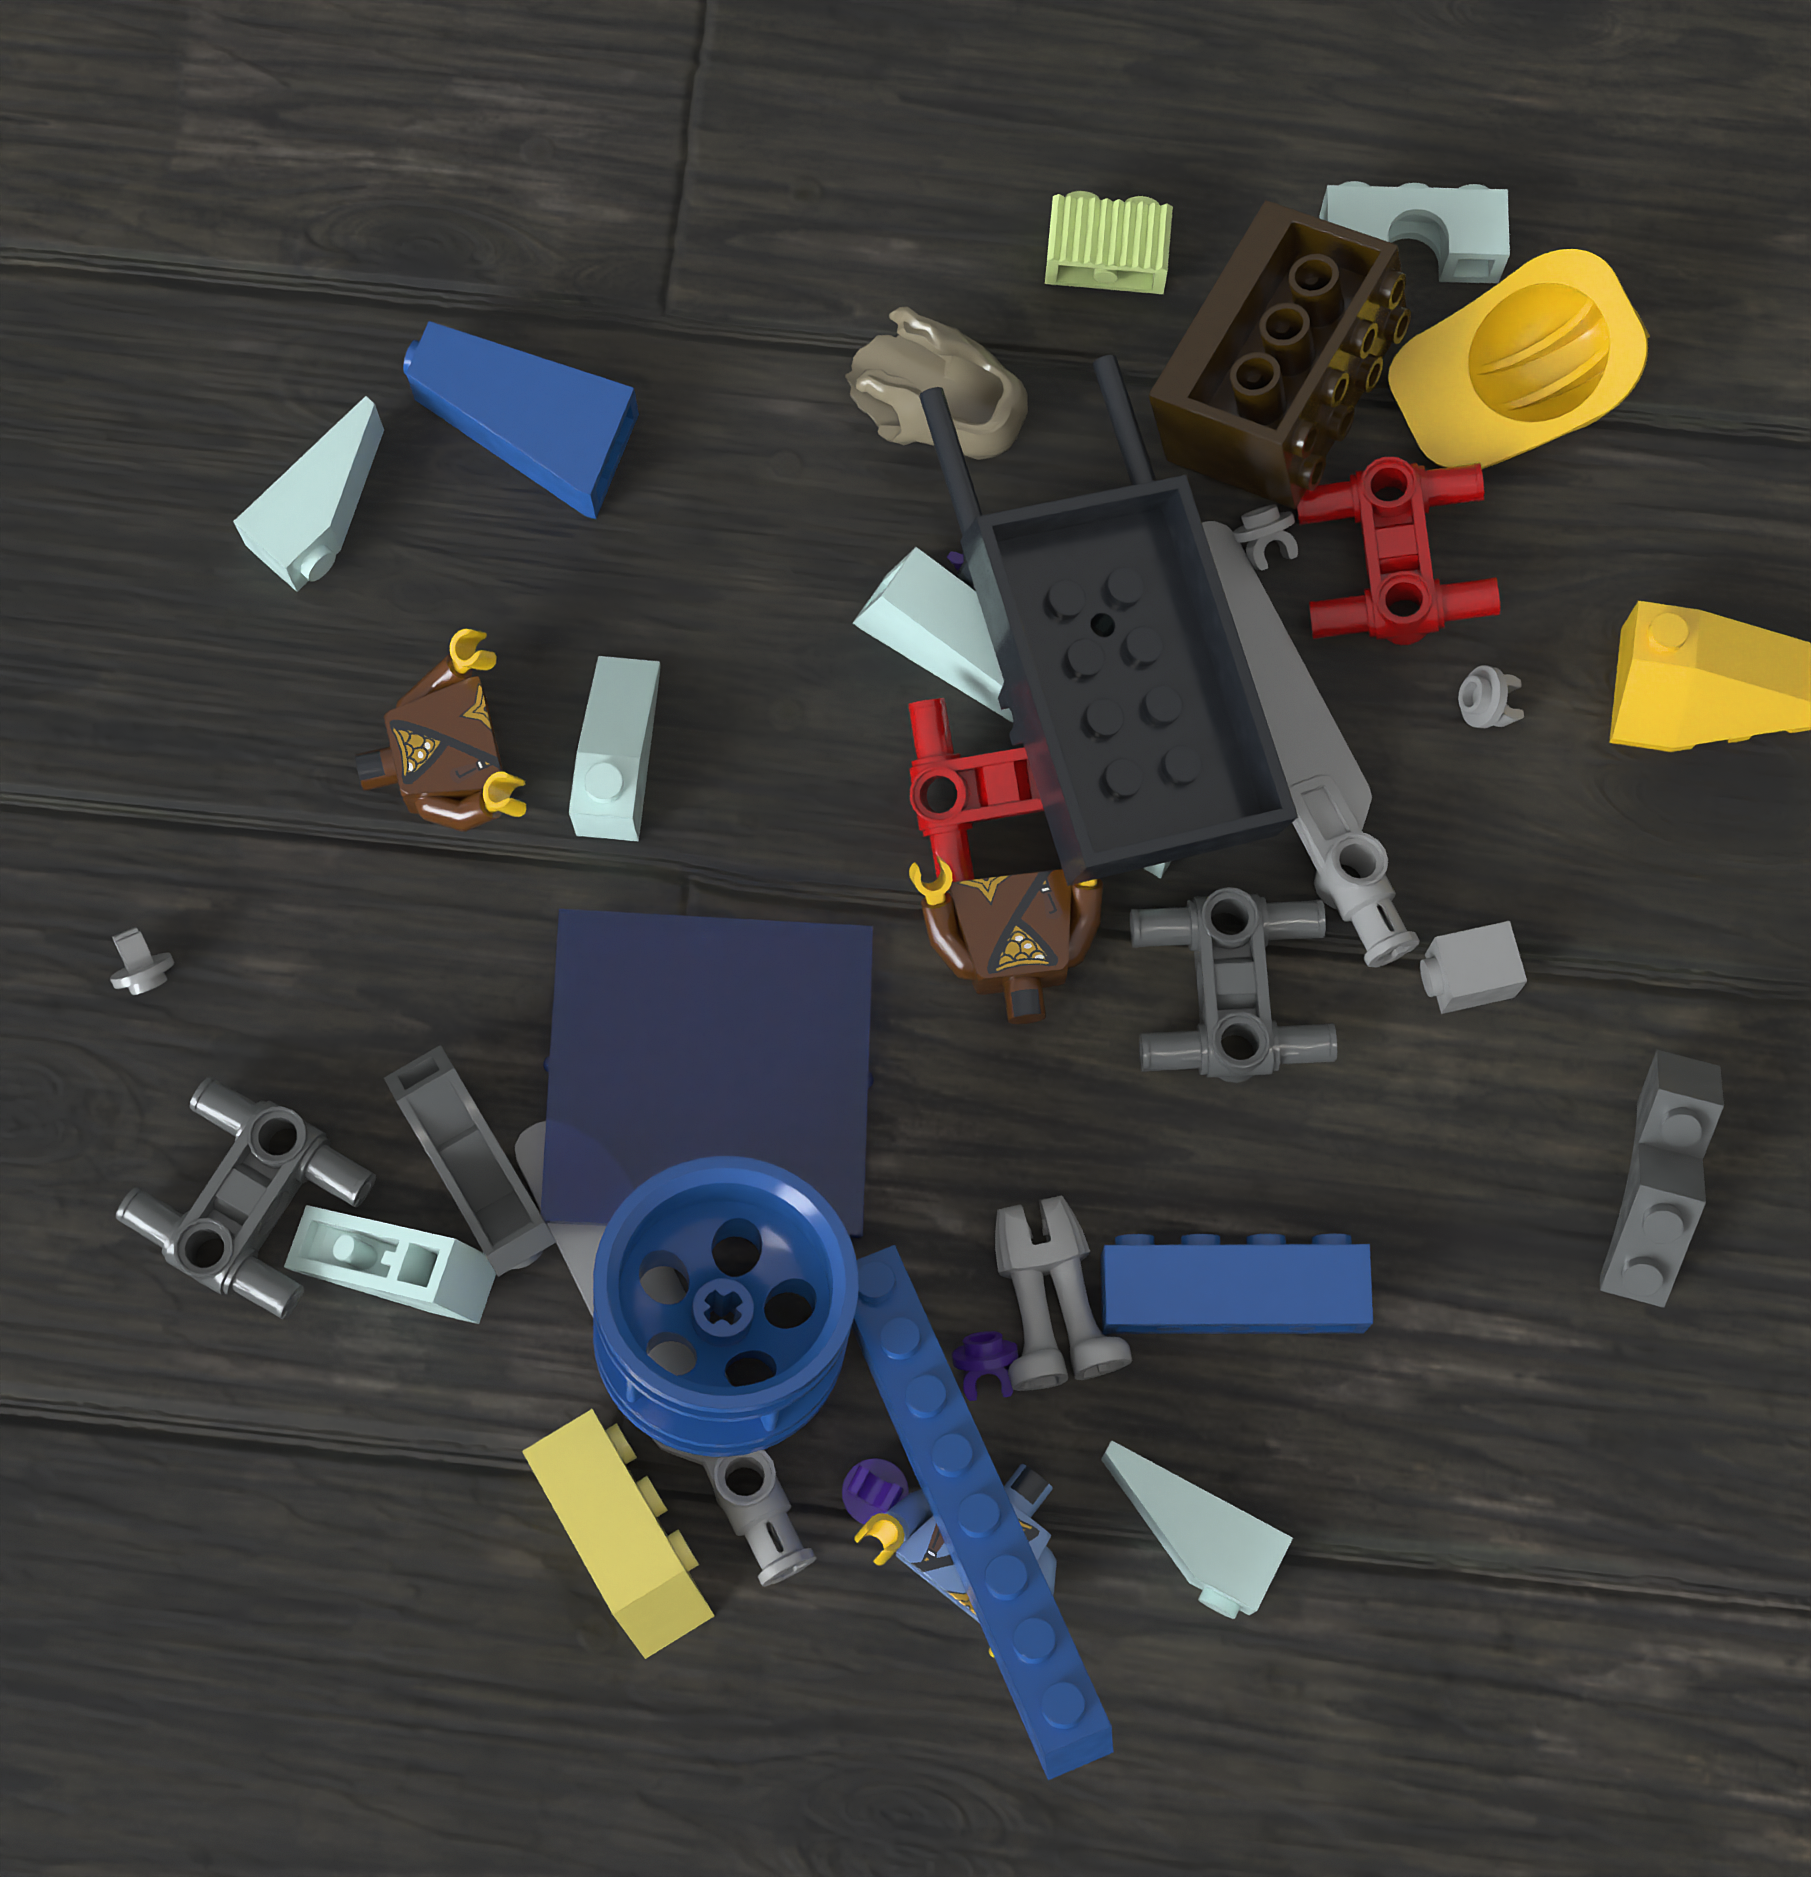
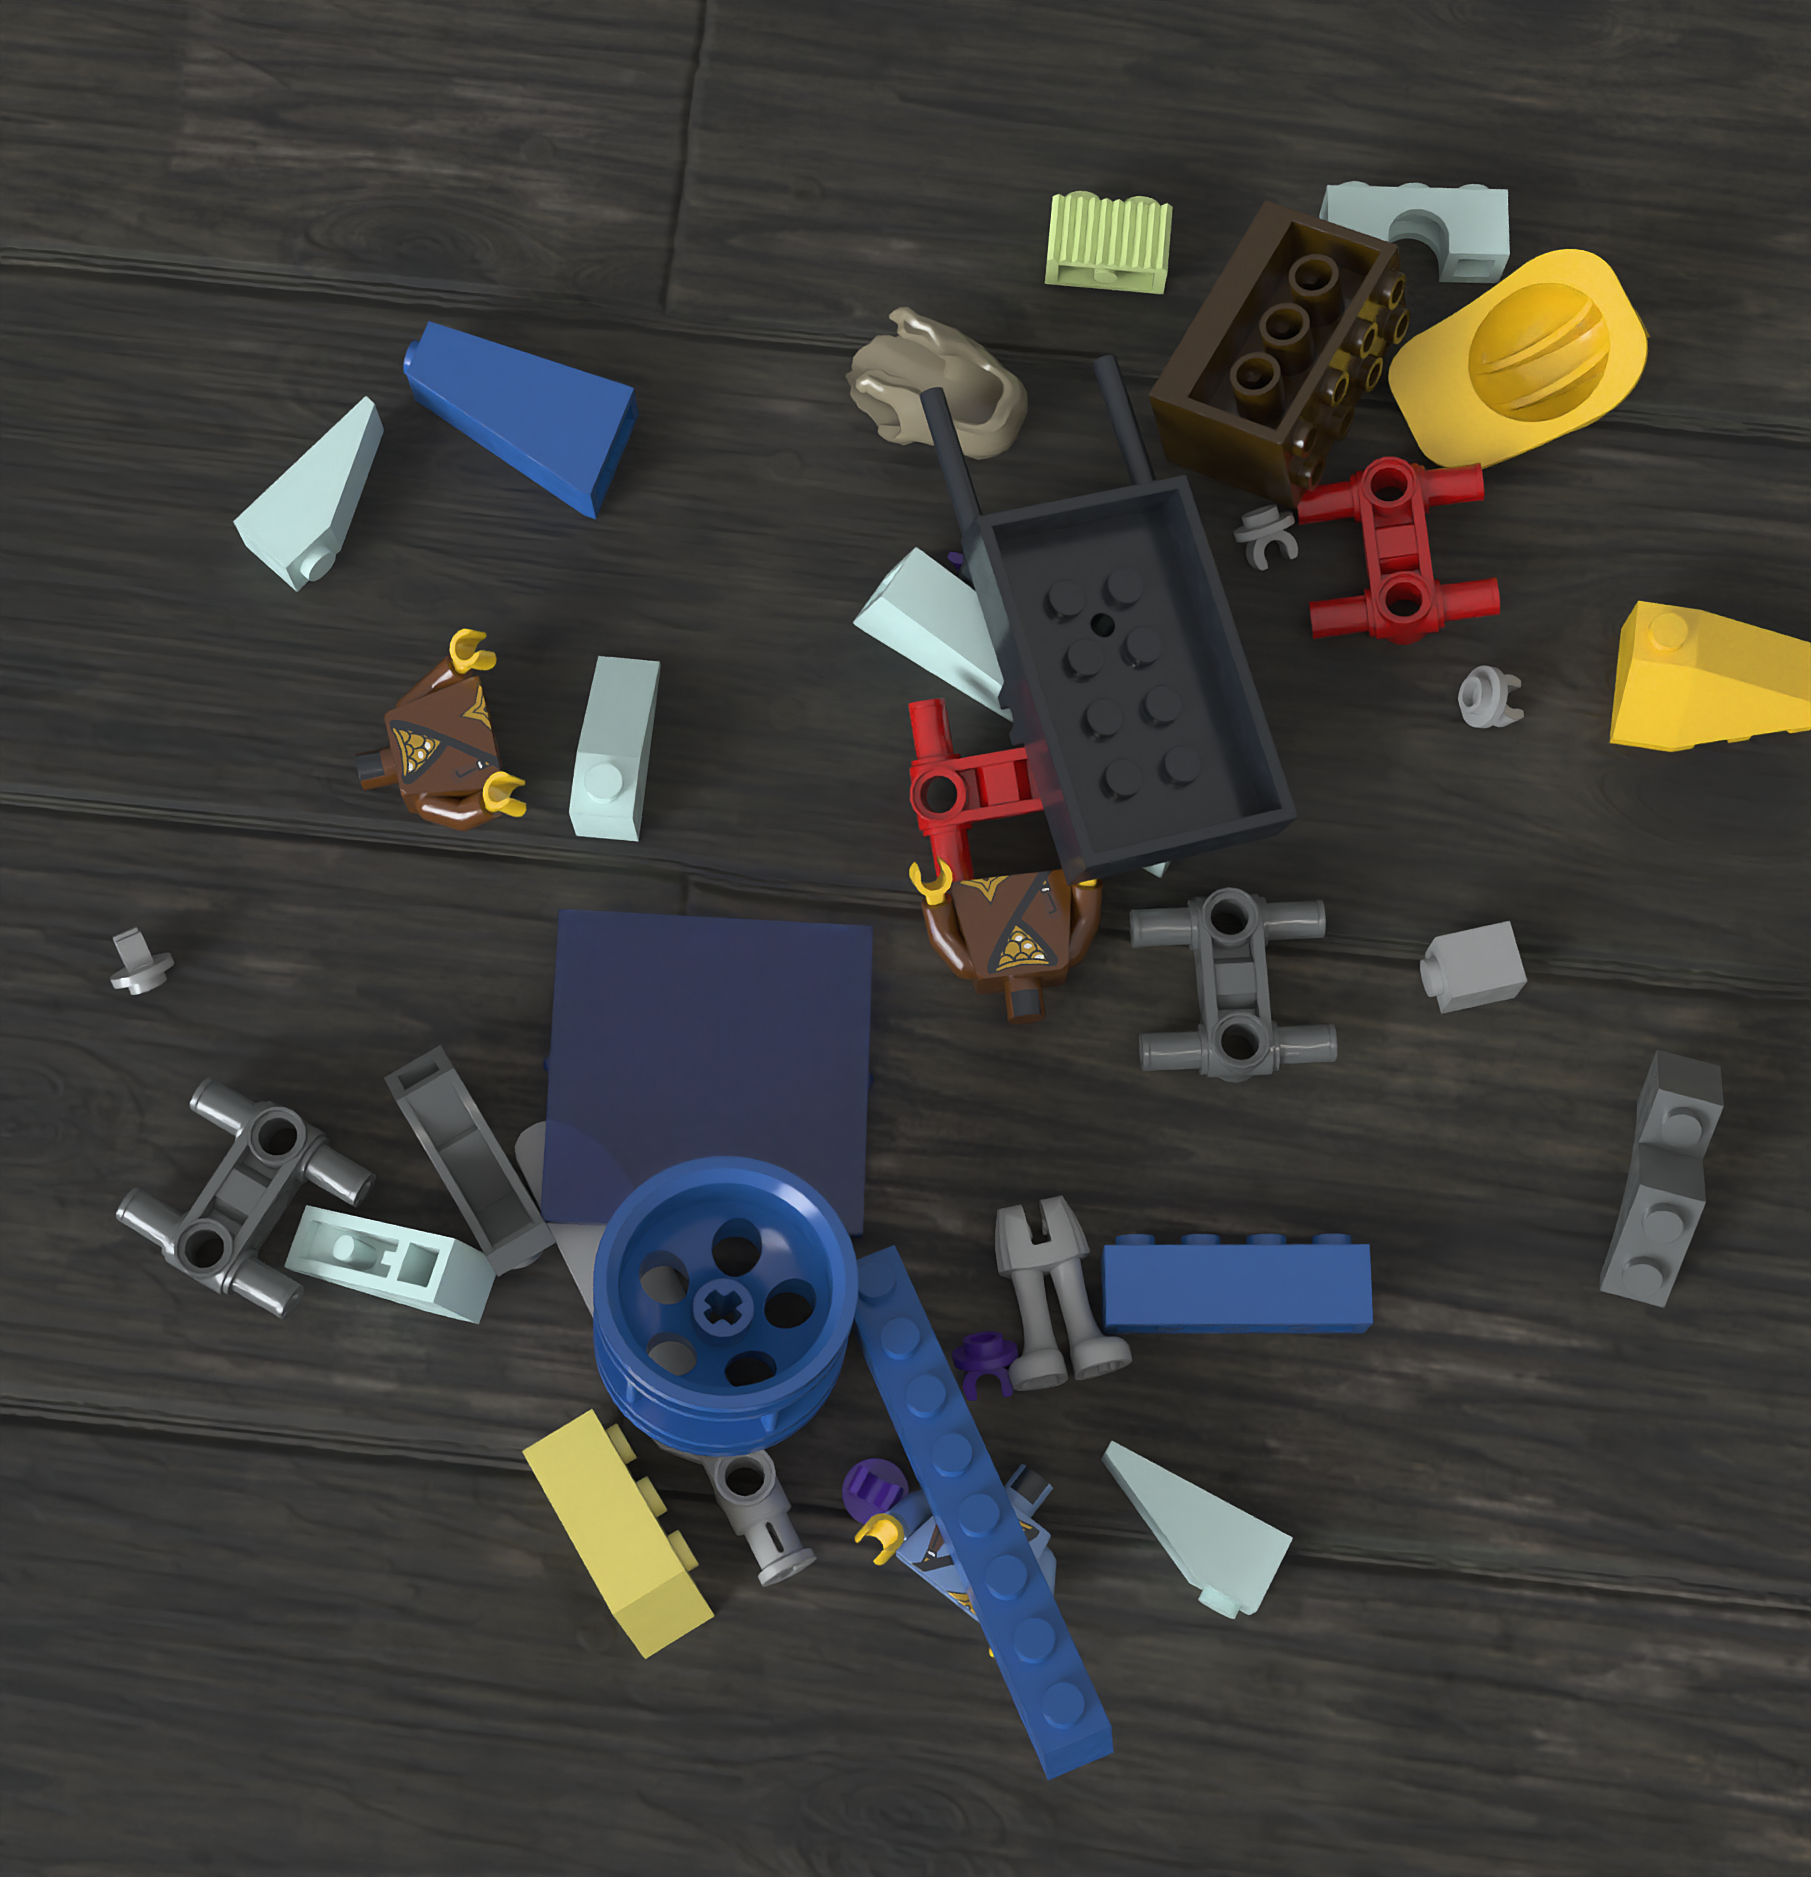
light grey piece [1202,521,1420,968] -> none

